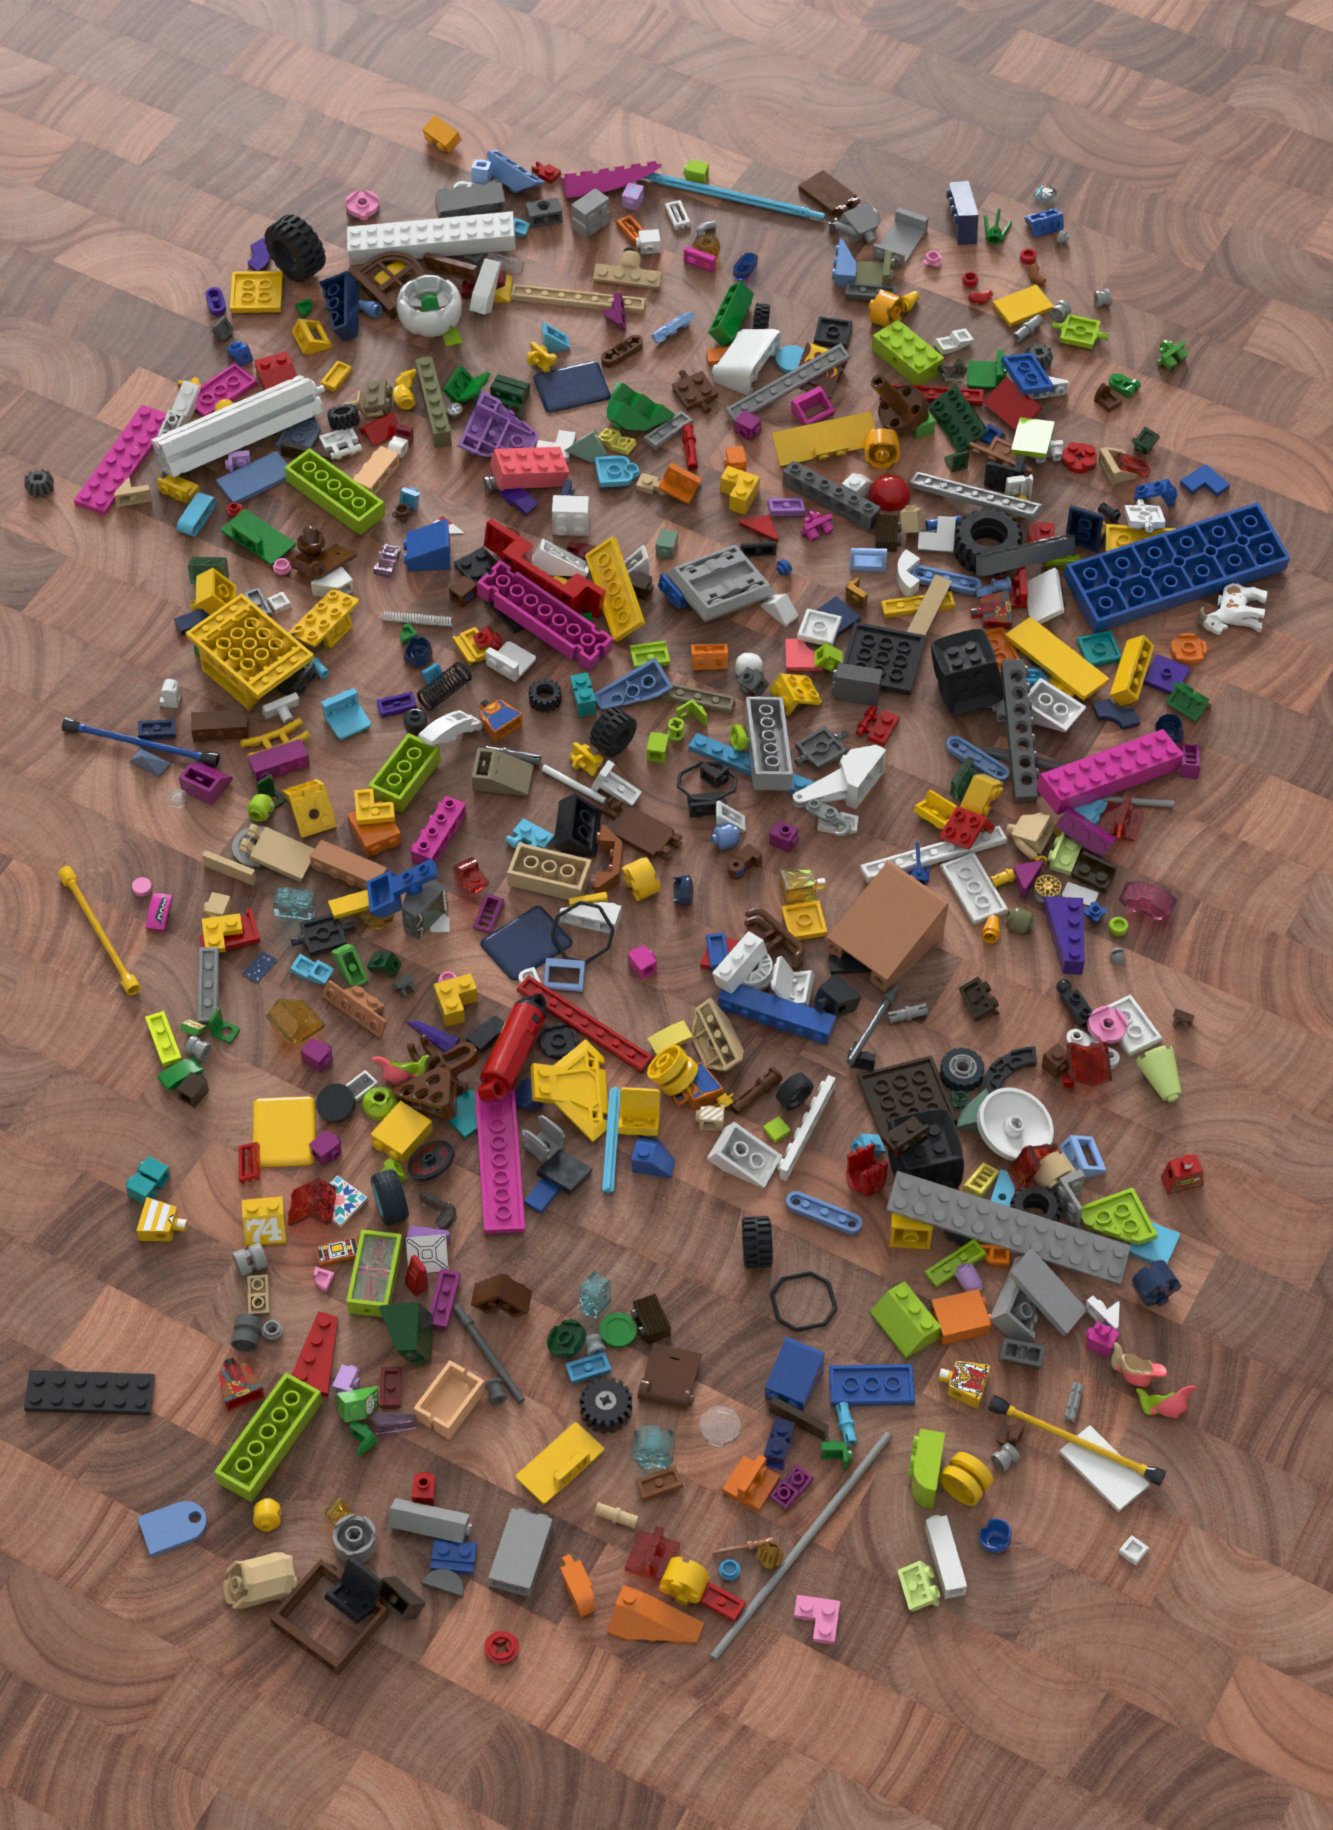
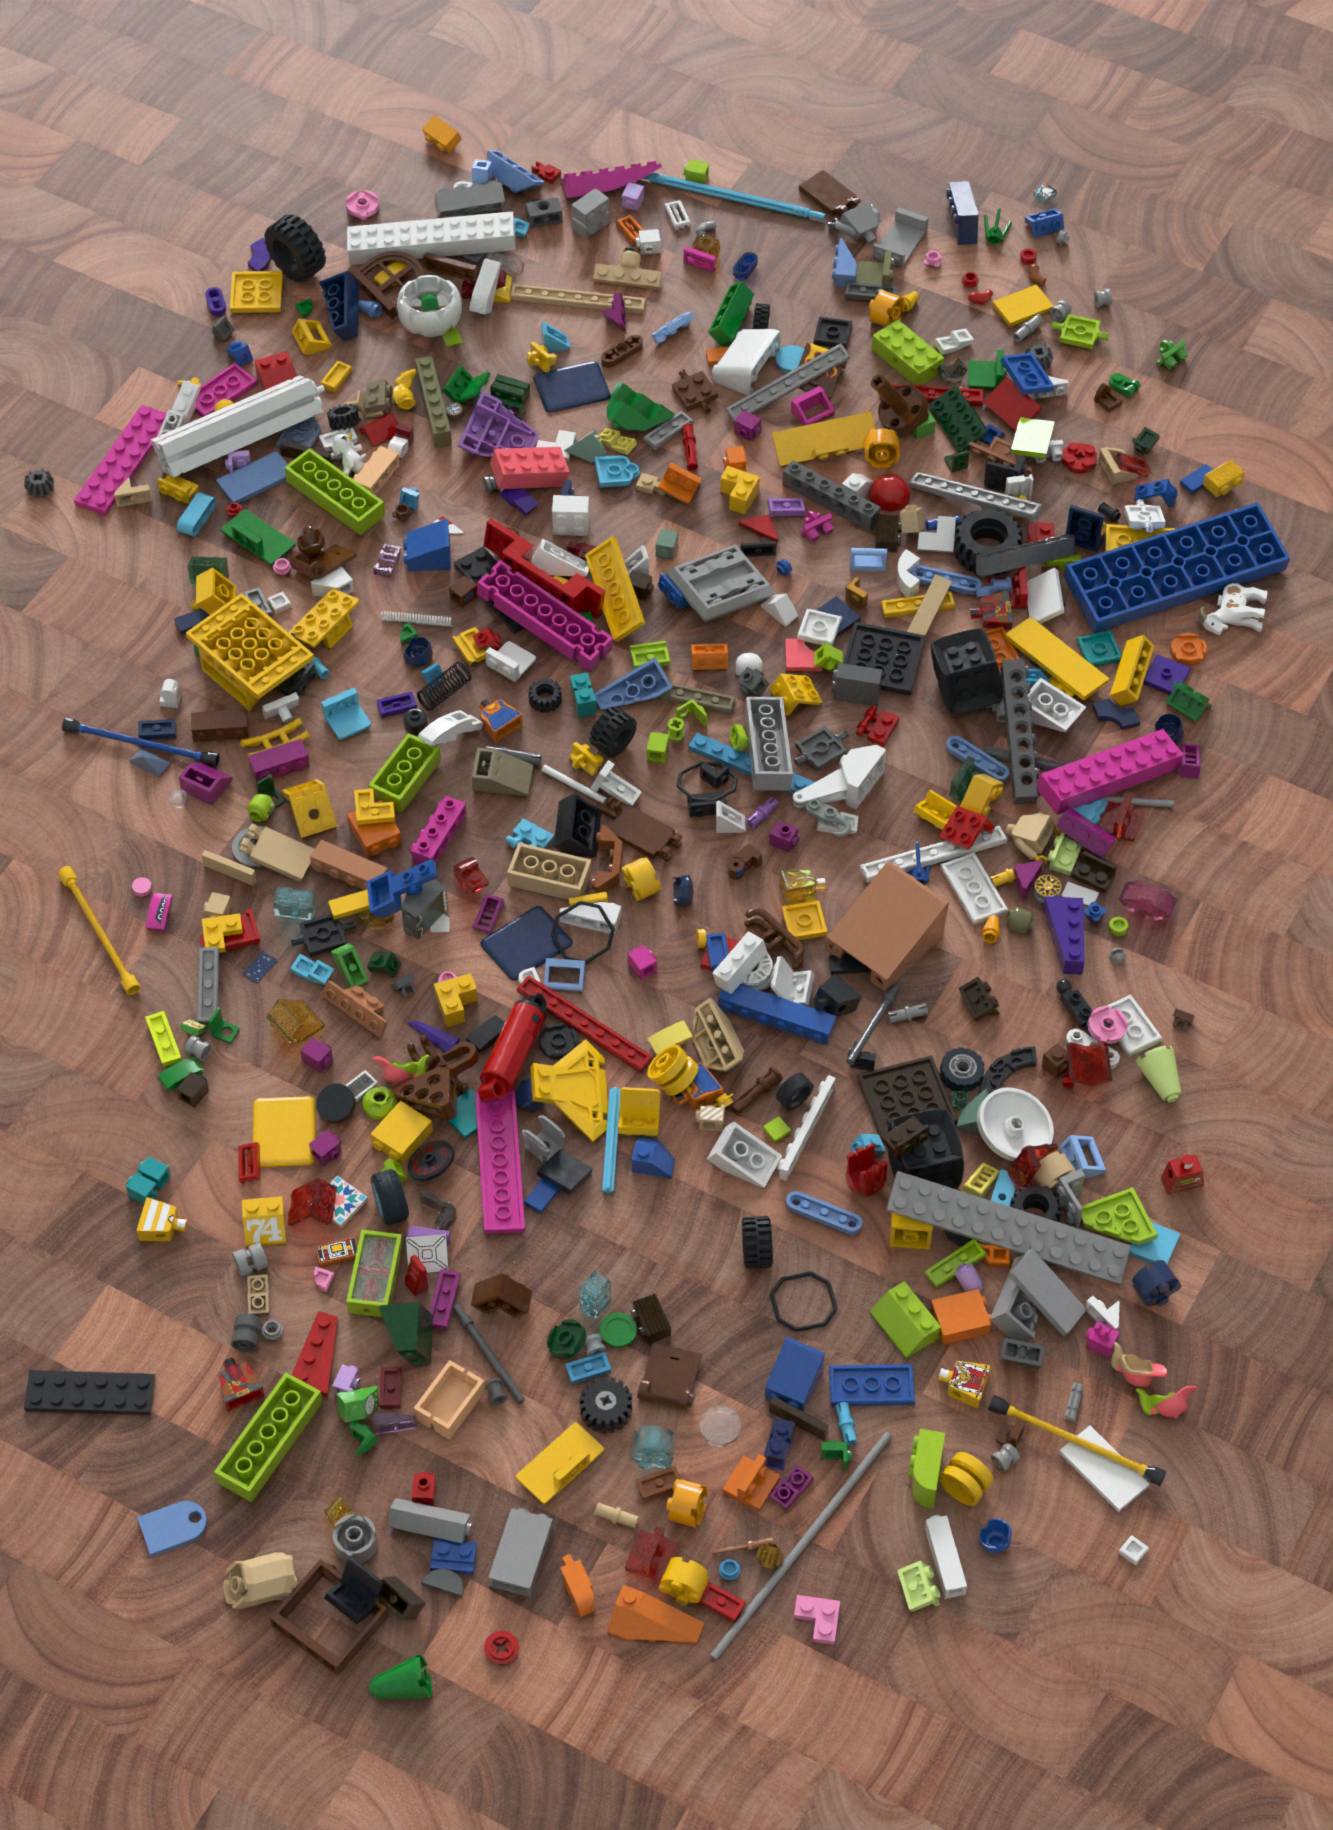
yellow head [253,1498,281,1531] -> none
medium blue head [711,823,740,850] -> none
none -> white animal [333,434,366,475]
none -> green cone [369,1654,433,1699]
none -> light orange brick [666,1479,708,1528]
none -> yellow tile [696,929,707,949]
none -> medium lavender pin [745,797,779,829]
none -> yellow brick [1202,460,1245,498]

